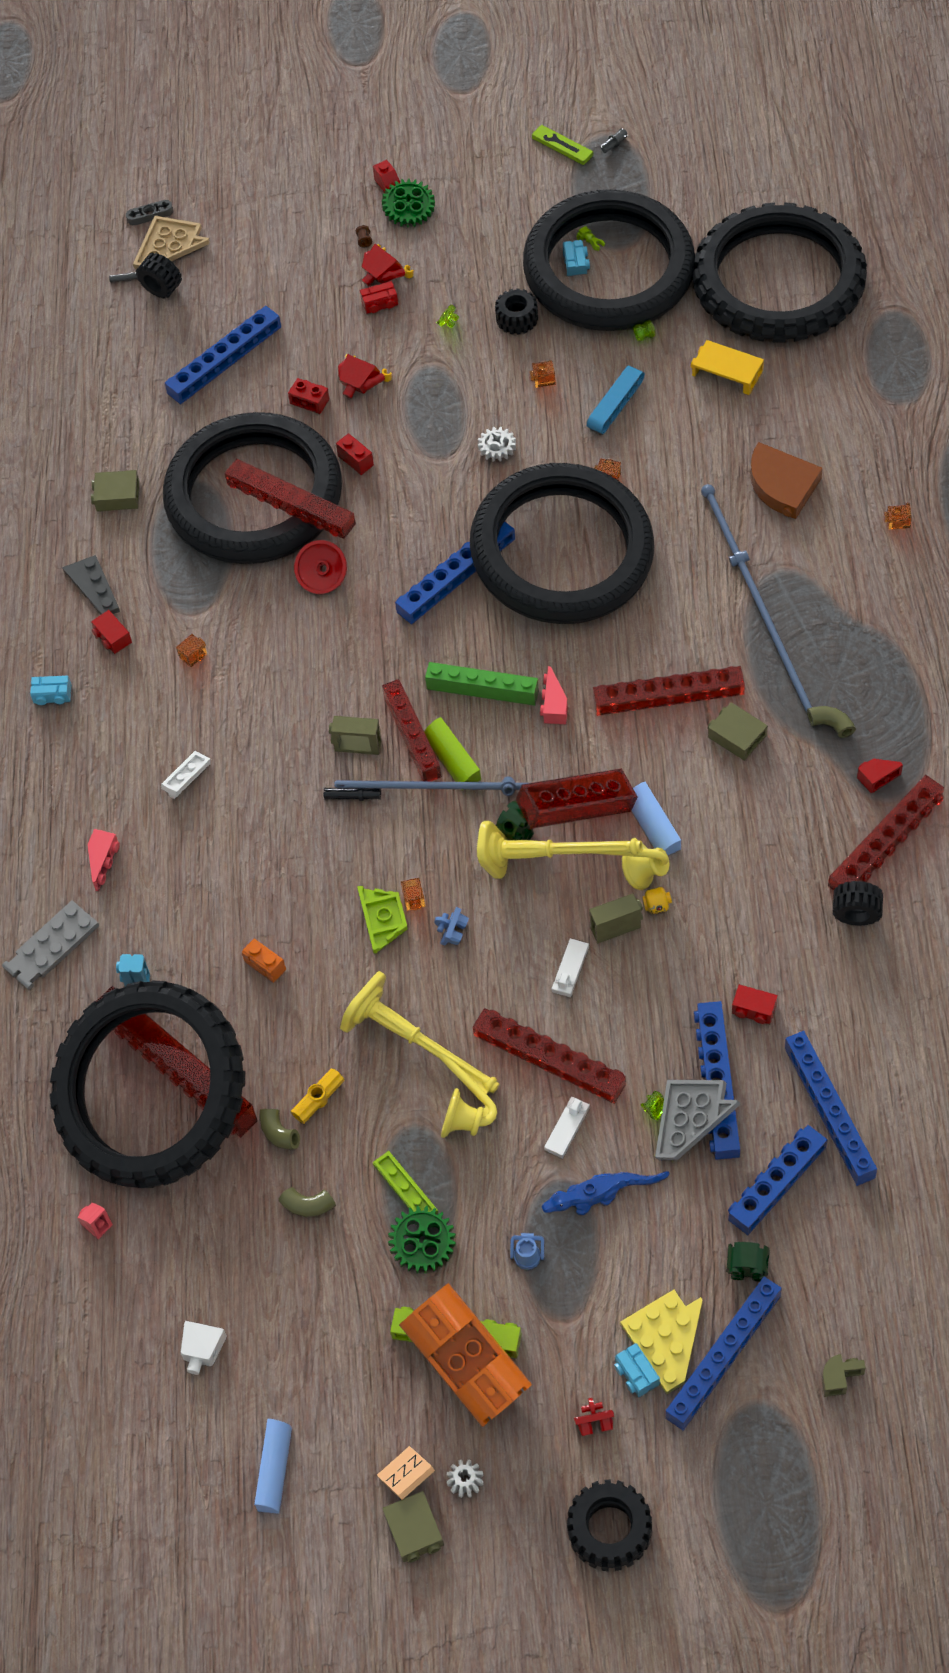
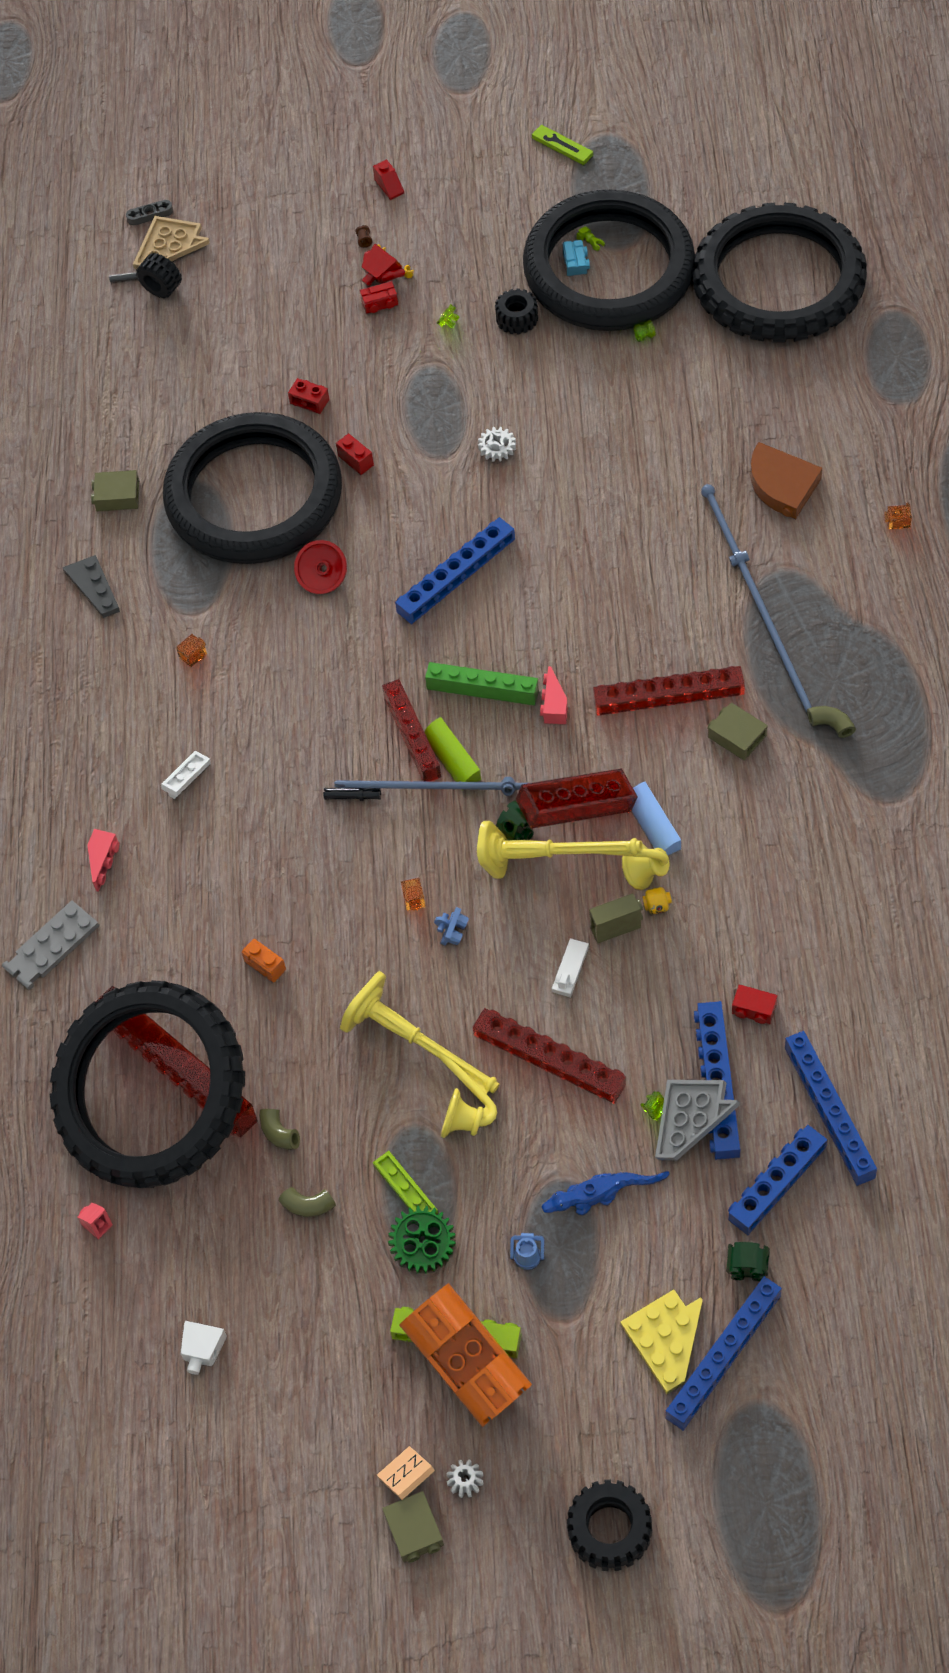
medium azure brick [30,676,72,705] -> none
red brick [91,610,132,654] -> none
medium azure brick [116,954,150,987] -> none
blue brick [165,306,281,405] -> none
clear red brick [224,458,356,539] -> none
light blue brick [254,1419,292,1514] -> none
yellow piece [291,1068,345,1124] -> none
olive window [329,716,382,755] -> none
red torso [338,354,392,399] -> none
lime wing [357,886,408,954] -> none
green gear [382,178,435,227] -> none
black tyre [470,463,654,624] -> none
clear orange brick [529,360,556,388] -> none
white hinge [544,1096,590,1159] -> none
red hips [574,1398,614,1436] -> none
dark azure beam [586,365,645,434] -> none
clear orange brick [594,458,621,481] -> none
dark grey axle [600,128,628,153] -> none
medium azure brick [614,1343,660,1397] -> none
yellow panel [691,340,764,395] -> none
olive brick [822,1354,866,1397] -> none
clear red brick [828,775,944,890] -> none
black tyre [832,881,883,926] -> none
red slope [857,758,903,794] -> none

